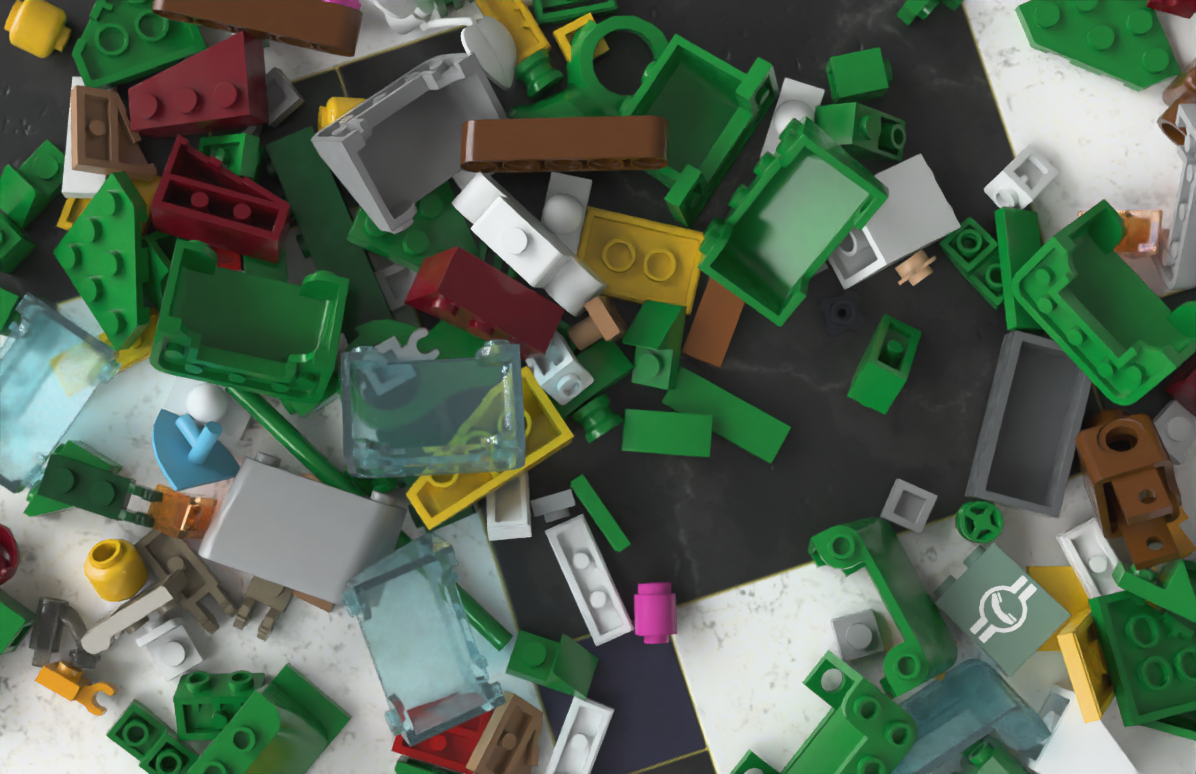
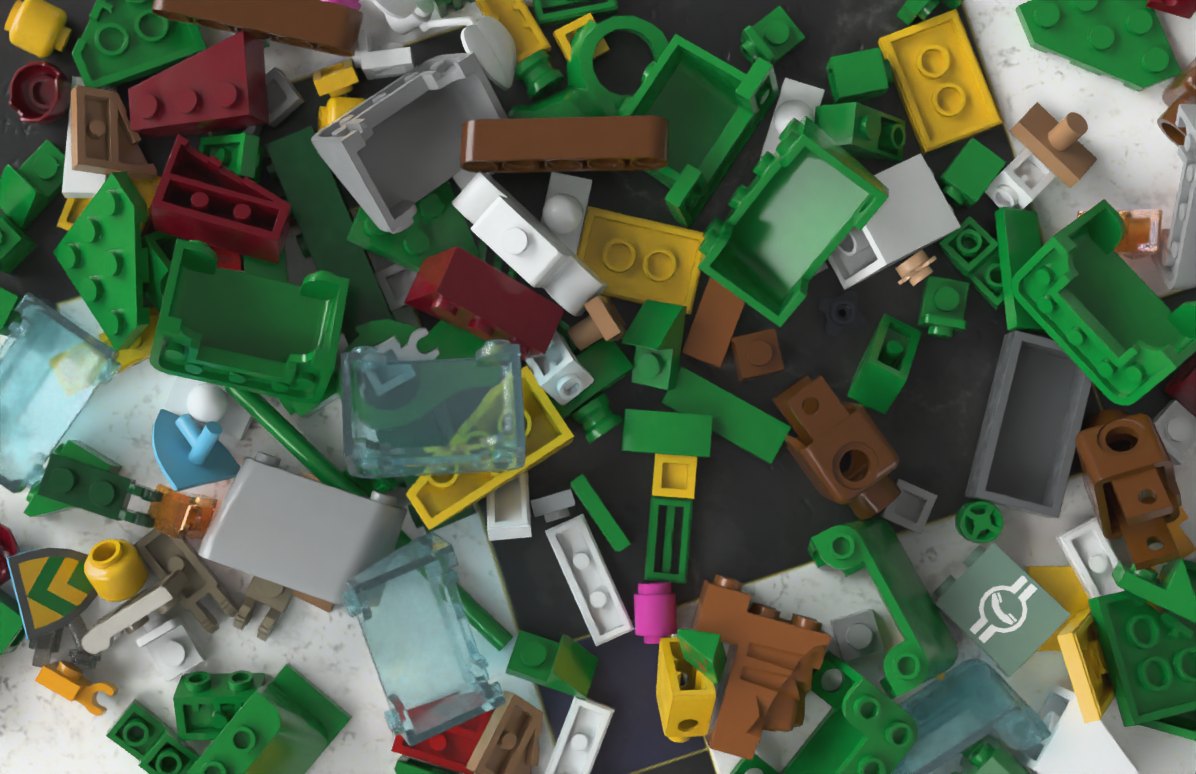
none -> shield [6,547,98,640]
none -> dark red hair [9,61,72,124]
none -> yellow plate [313,58,359,97]
none -> white bracket [353,28,416,80]
none -> green tile [644,496,693,583]
none -> yellow plate [652,453,697,499]
none -> yellow torso [656,637,716,743]
none -> green slope [677,628,727,684]
none -> dark orange brick [691,574,831,760]
none -> reddish brown brick [730,328,784,382]
none -> green bracket [740,6,806,65]
none -> reddish brown piece [772,375,901,520]
none -> yellow tile [878,9,1003,155]
none -> green bracket [917,275,969,338]
none -> green brick [937,137,1007,209]
none -> medium nougat tile [1010,102,1097,188]

